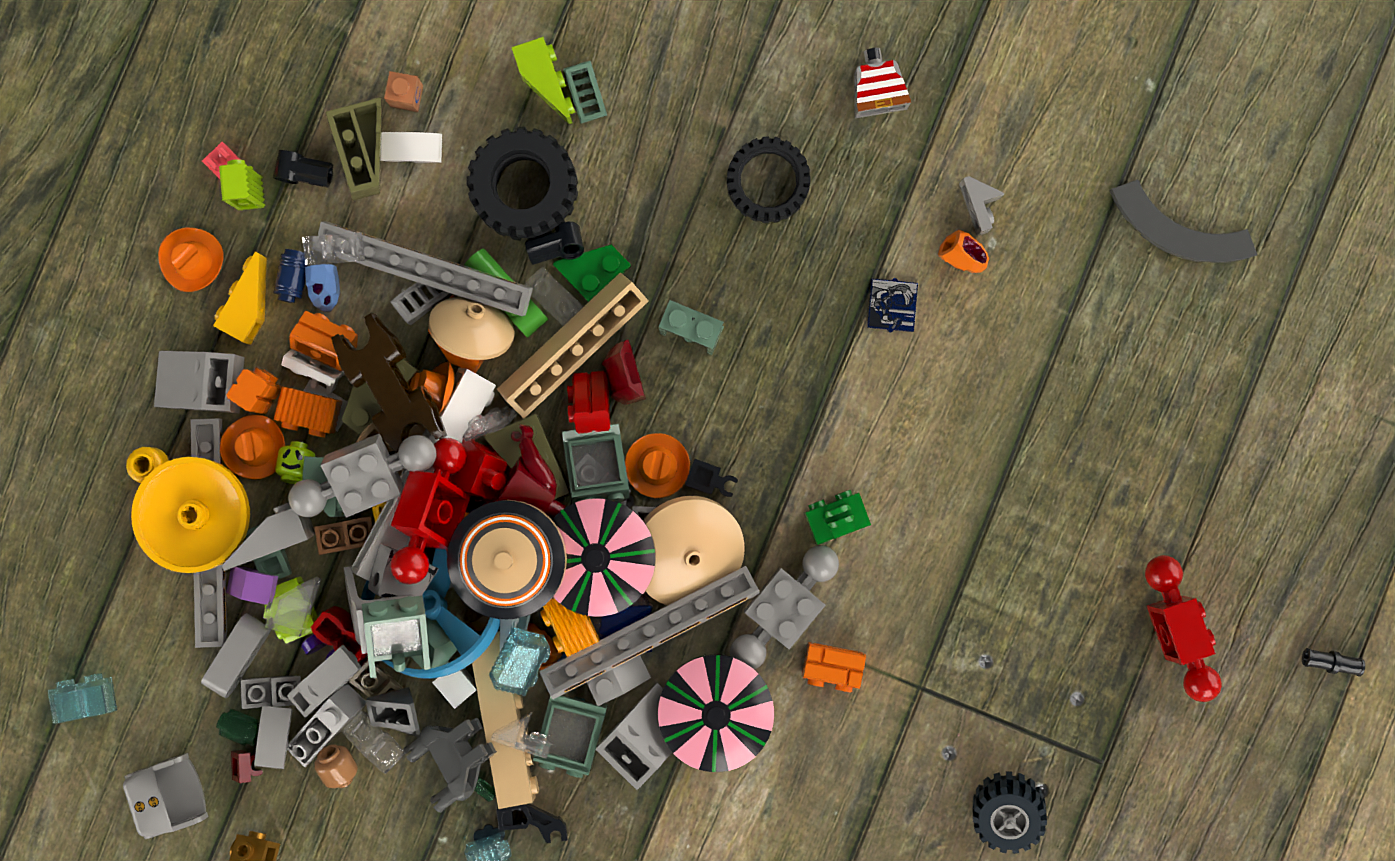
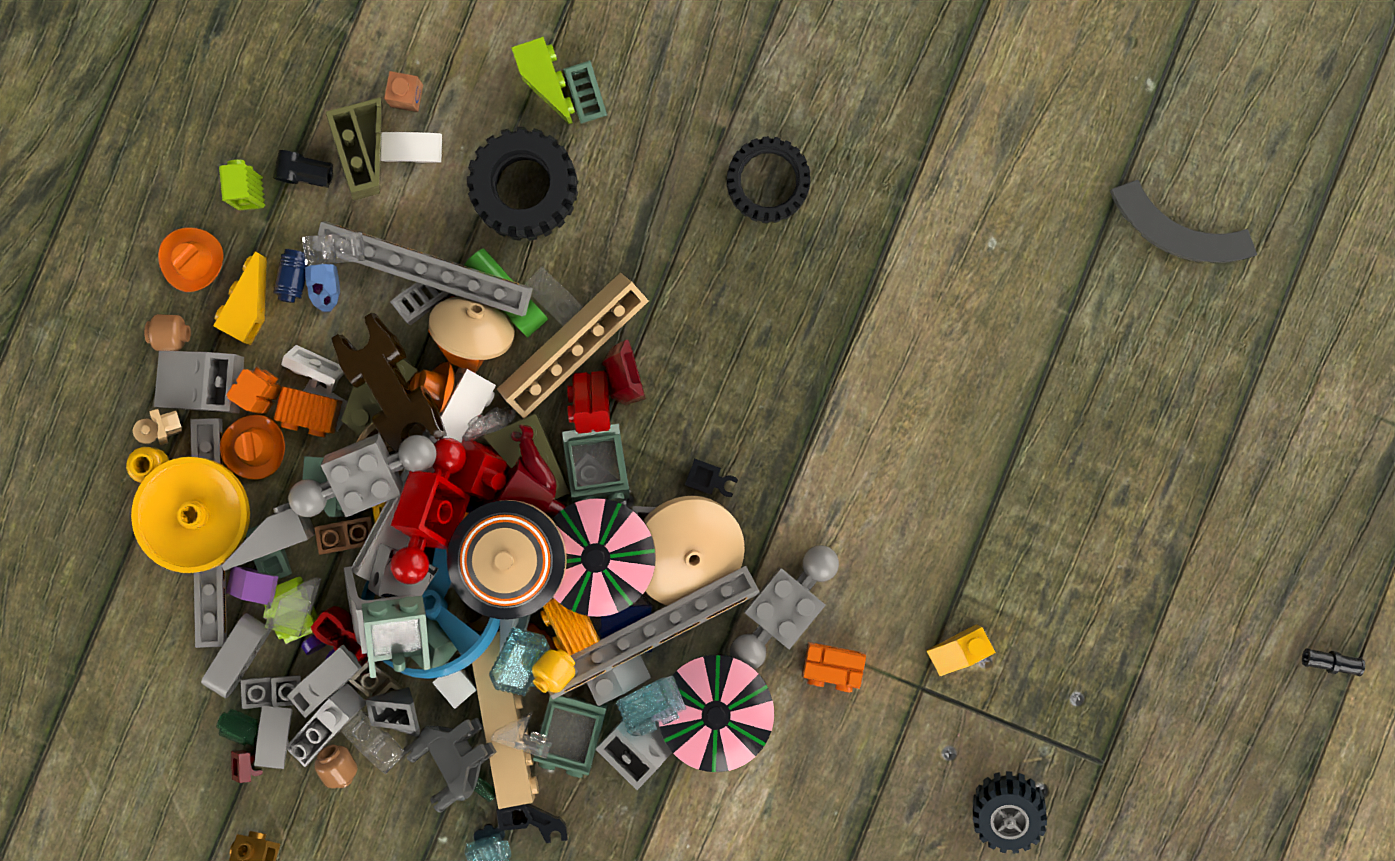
clear light blue brick [48,673,117,724] -> none
light grey piece [123,753,208,839] -> none
coral tile [202,142,241,179] -> none
lime head [275,441,315,484] -> none
orange brick [289,311,358,371] -> none
black piece [525,221,584,265] -> none
green wing [553,244,631,302] -> none
orange hat [625,433,690,498] -> none
sand green window [659,300,724,355] -> none
green brick [804,489,871,545] -> none
torso [854,48,911,119] -> none
piece [867,278,918,333] -> none
orange rock [938,230,989,273] -> none
light grey slope [959,176,1004,236] -> none
red brick [1145,555,1222,702] -> none
none -> tan hips [133,409,182,445]
none -> medium nougat head [144,314,191,351]
none -> yellow head [532,649,575,693]
none -> clear light blue brick [616,676,686,736]
none -> yellow slope [926,624,996,676]

